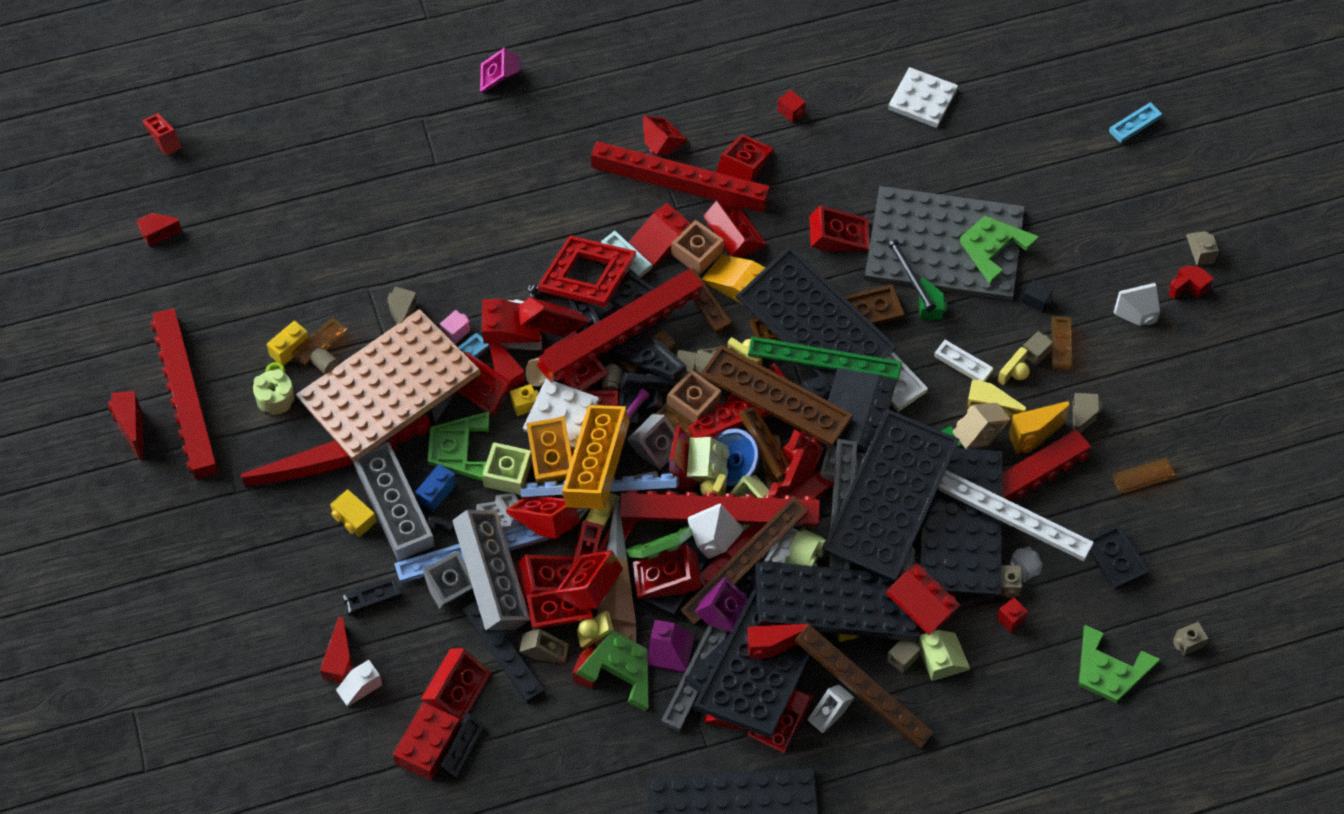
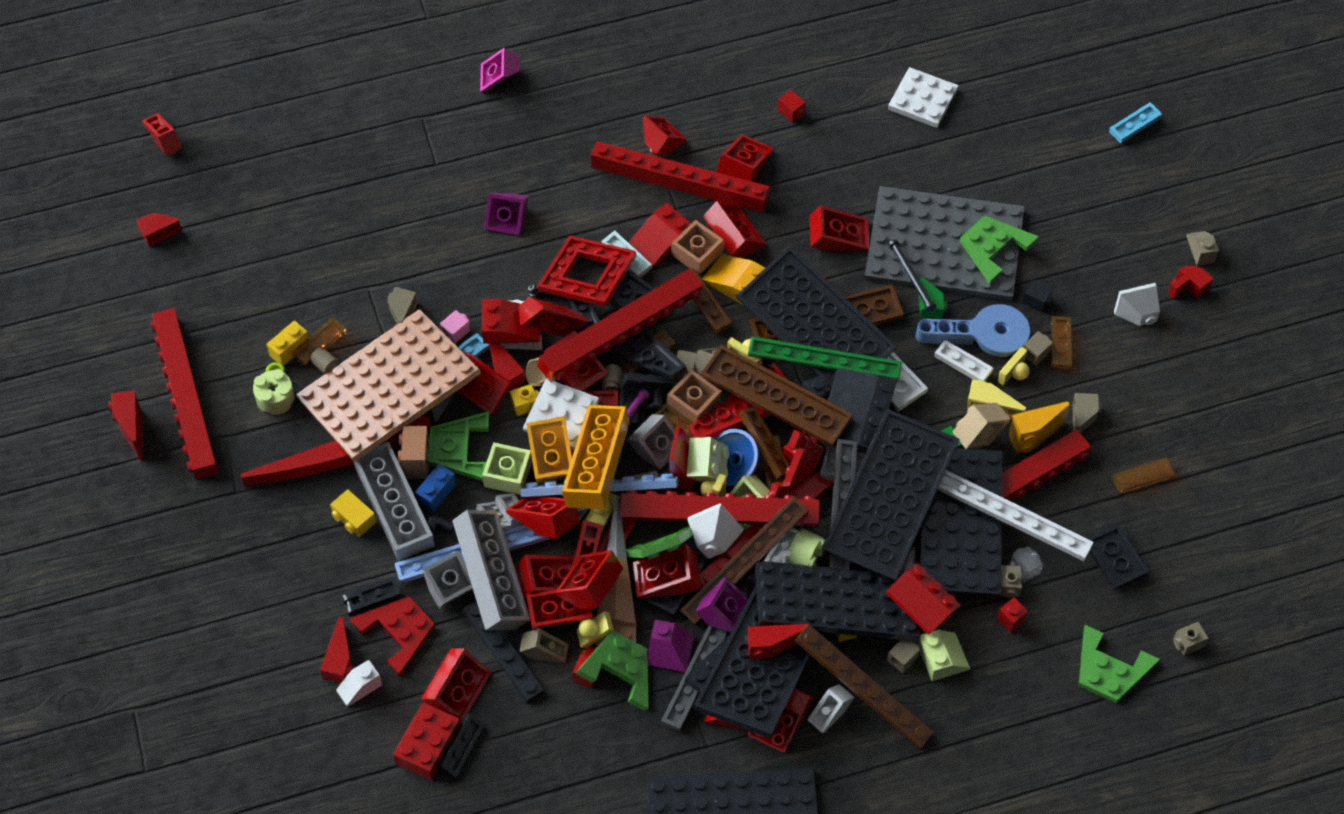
none -> red wing [350,596,435,676]
none -> nougat brick [398,426,429,479]
none -> magenta slope [484,193,529,235]
none -> medium blue beam [916,304,1030,357]

